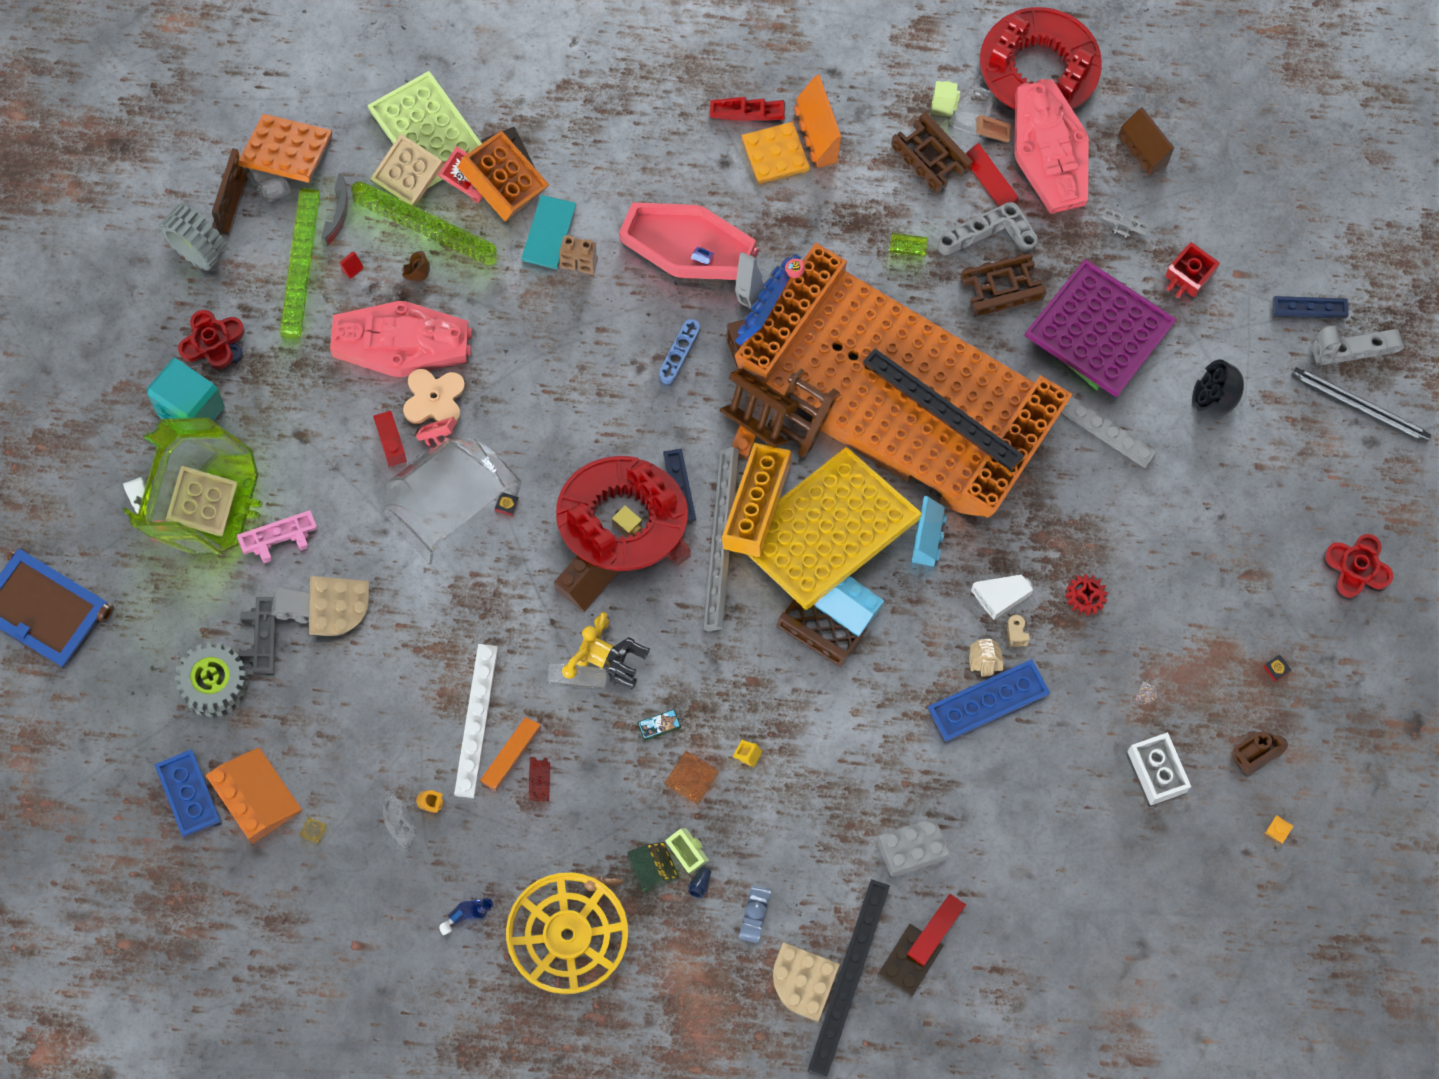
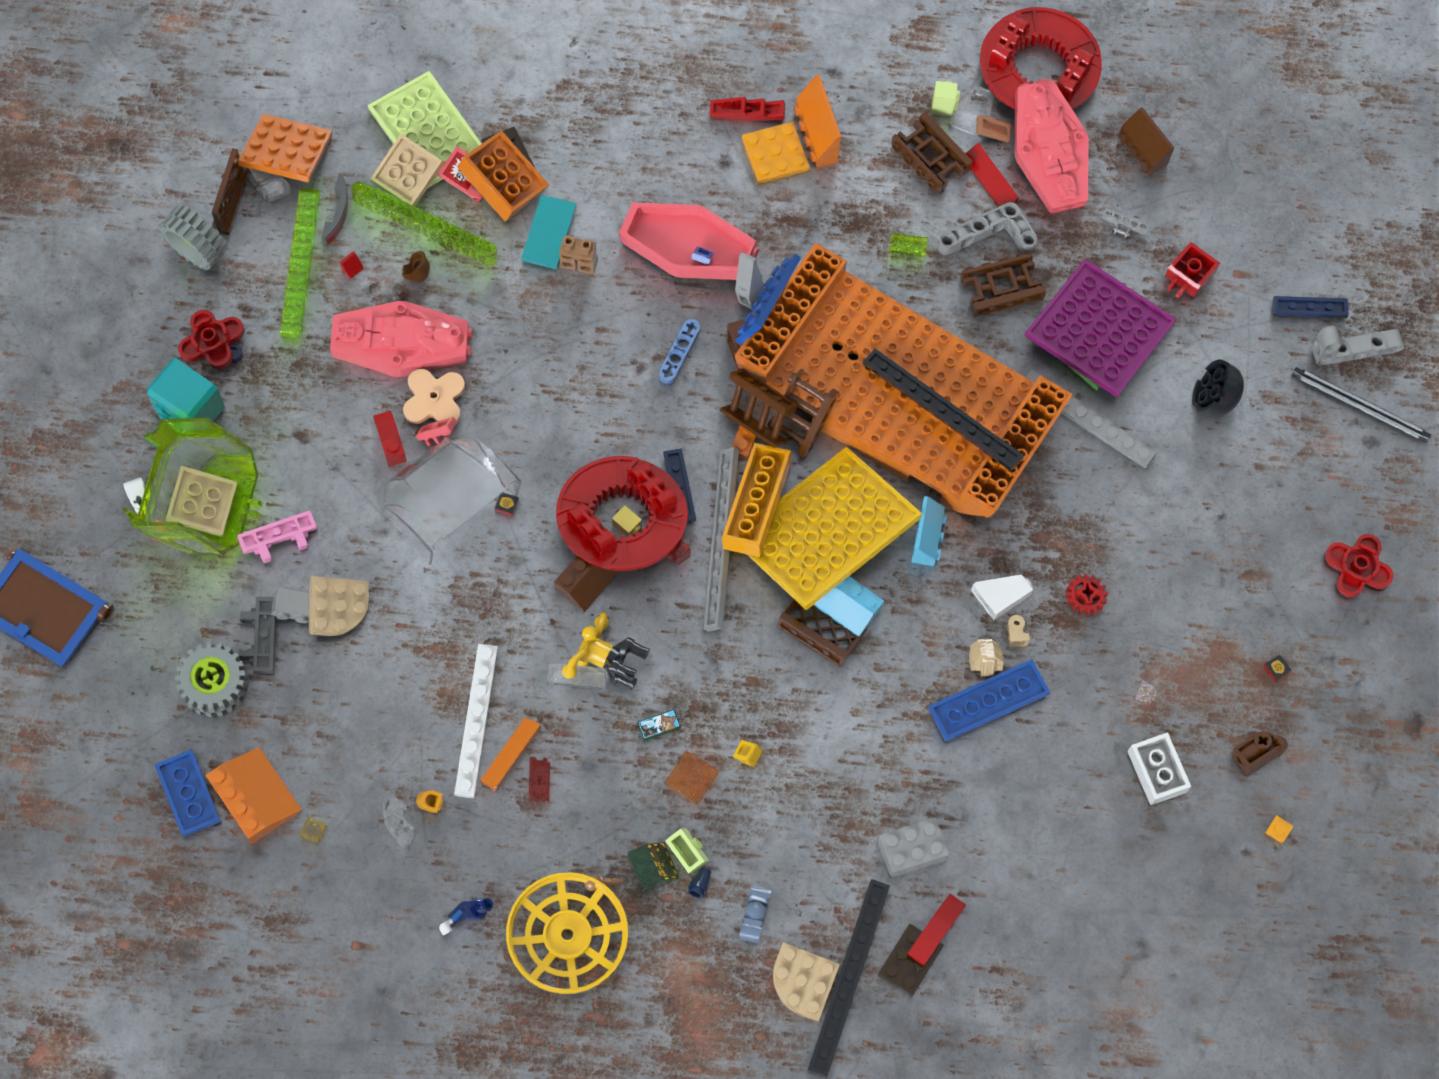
coral tile [785,259,805,278] -> none

